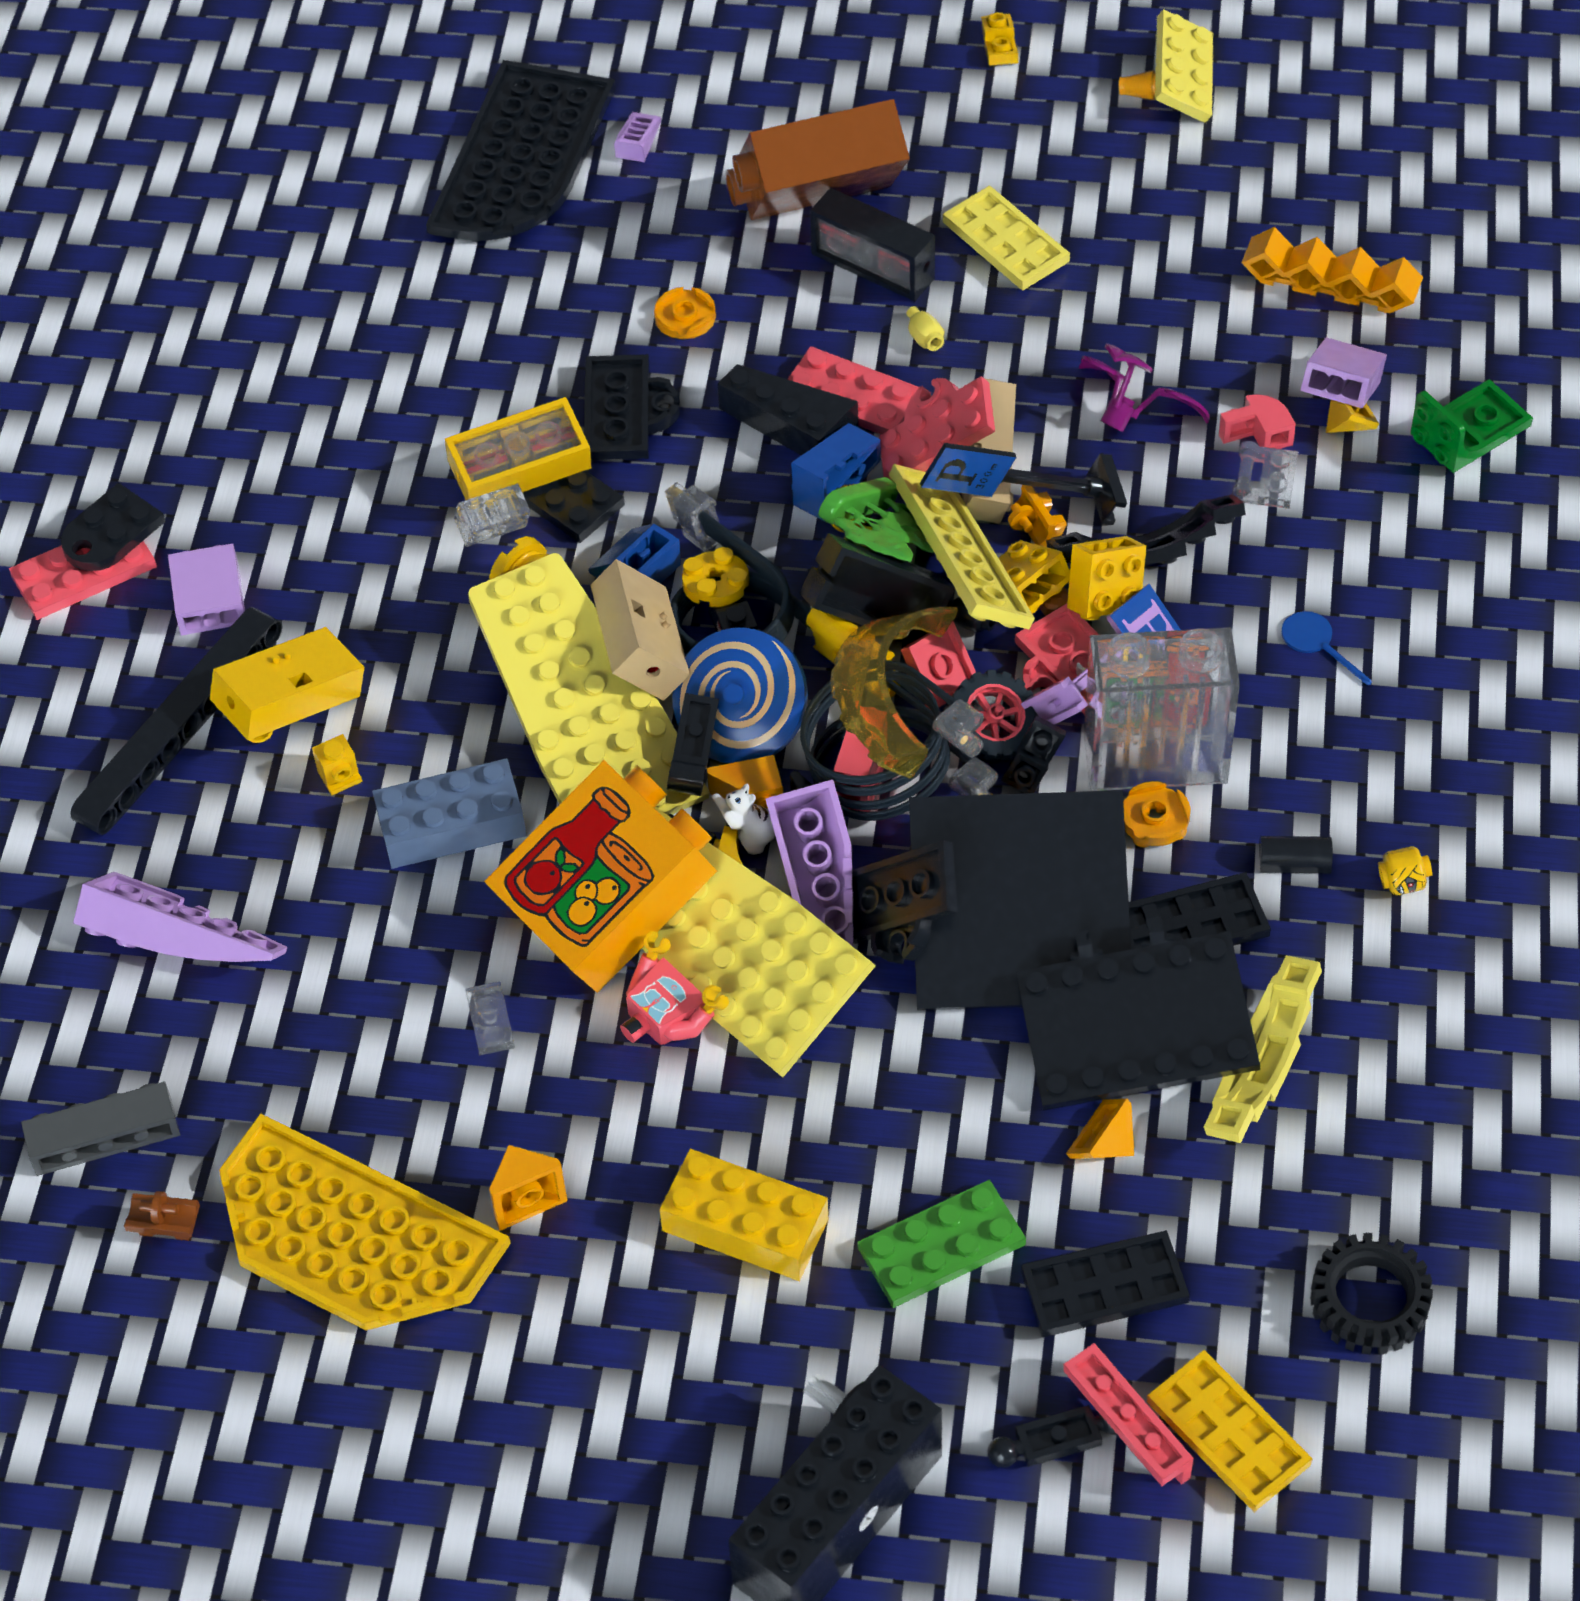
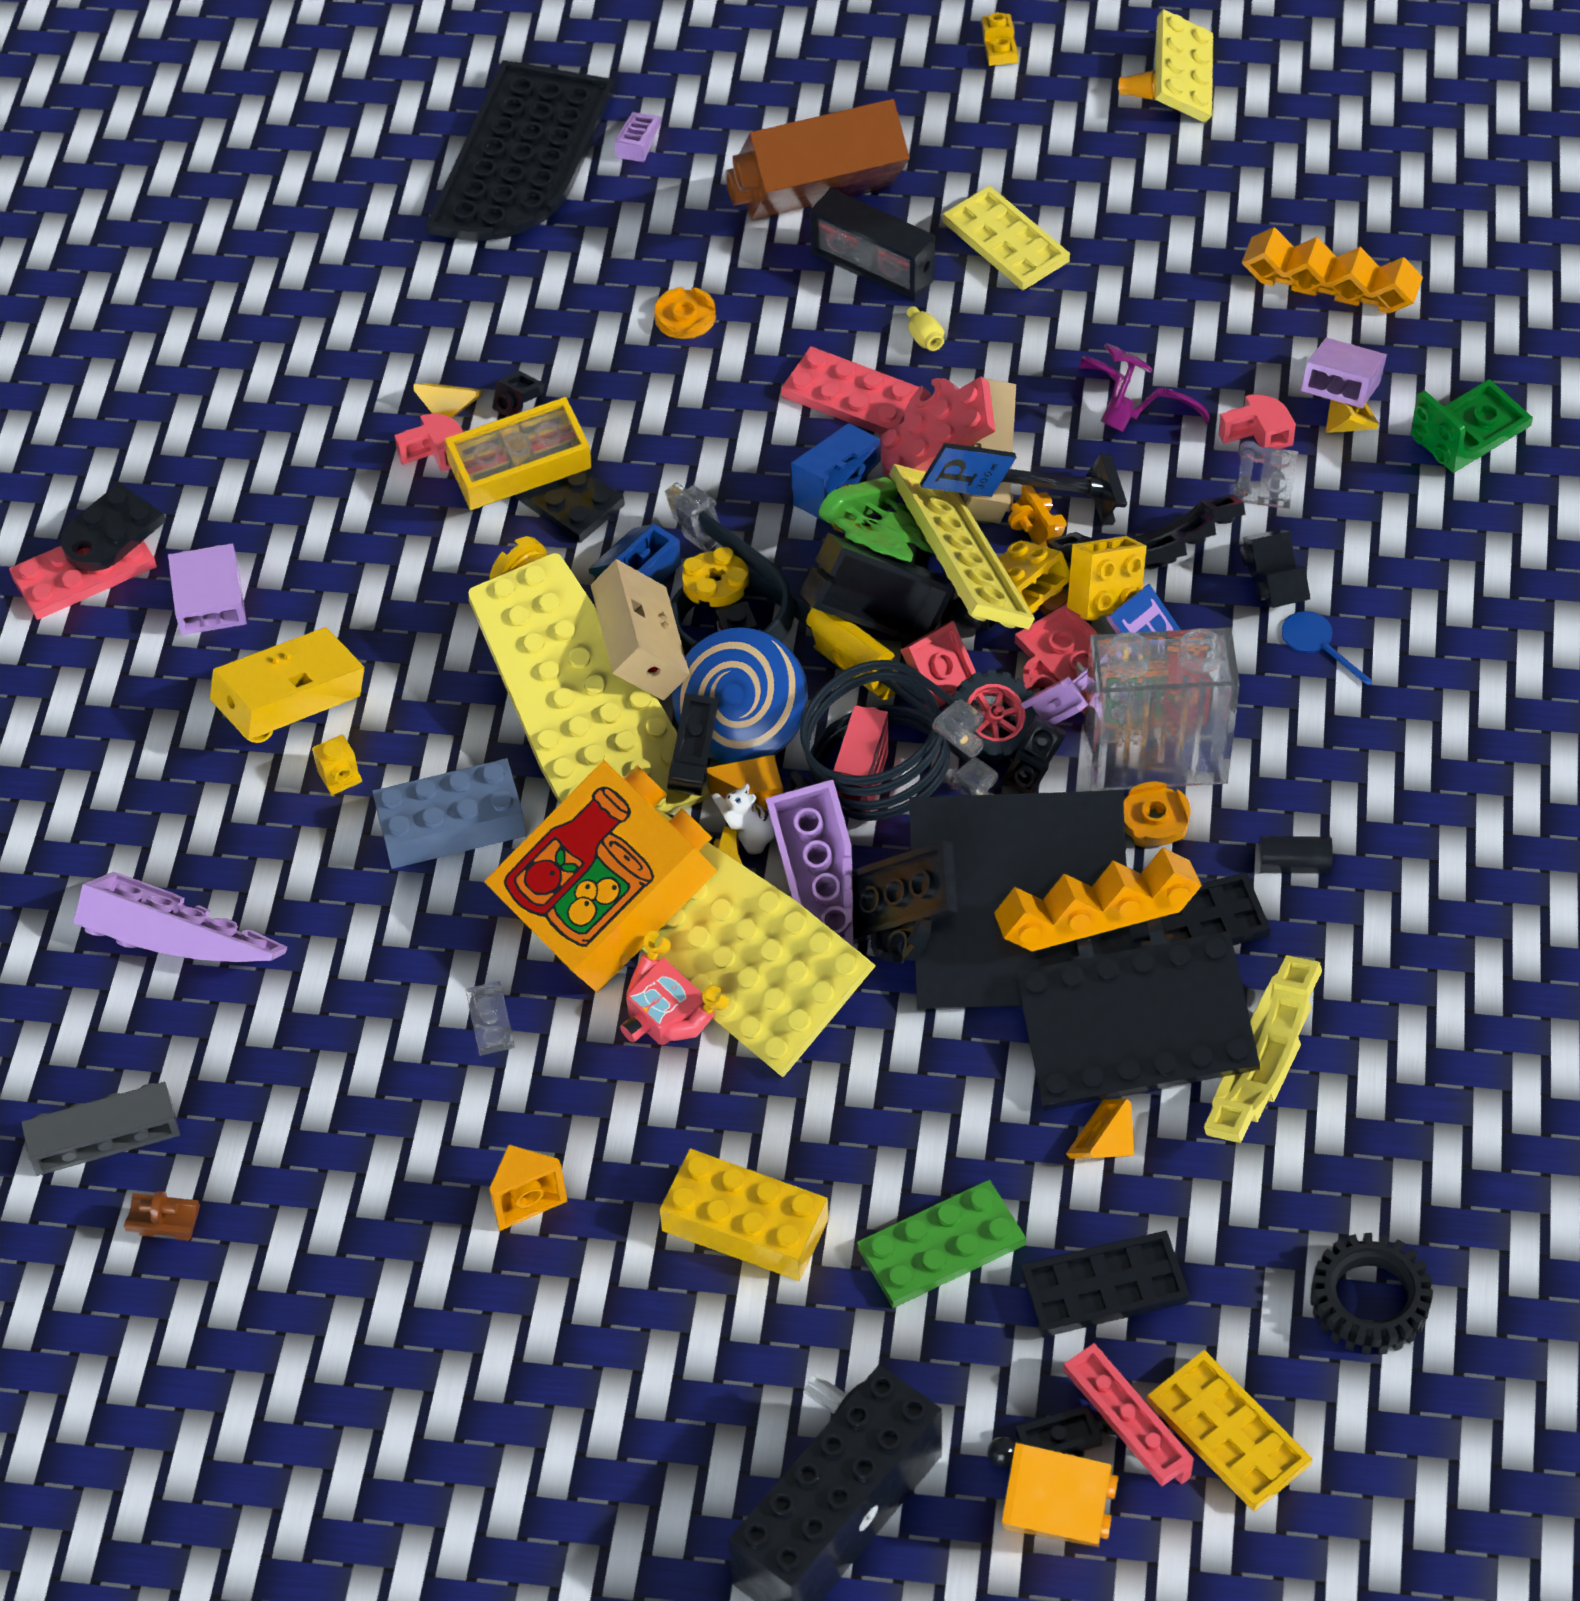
black beam [70,607,283,835] -> none
yellow plate [219,1113,511,1331] -> none
clear brick [454,483,531,547] -> none
black plate [584,354,680,460] -> none
black wedge [717,364,859,455] -> none
clear yellow windscreen [831,607,958,779] -> none
yellow head [1378,846,1432,895] -> none
none -> coral brick [394,414,463,472]
none -> yellow slope [414,382,483,418]
none -> black bracket [492,371,545,417]
none -> light orange brick [994,847,1202,951]
none -> light orange slope [1002,1443,1118,1547]
none -> black brick [1240,529,1311,608]

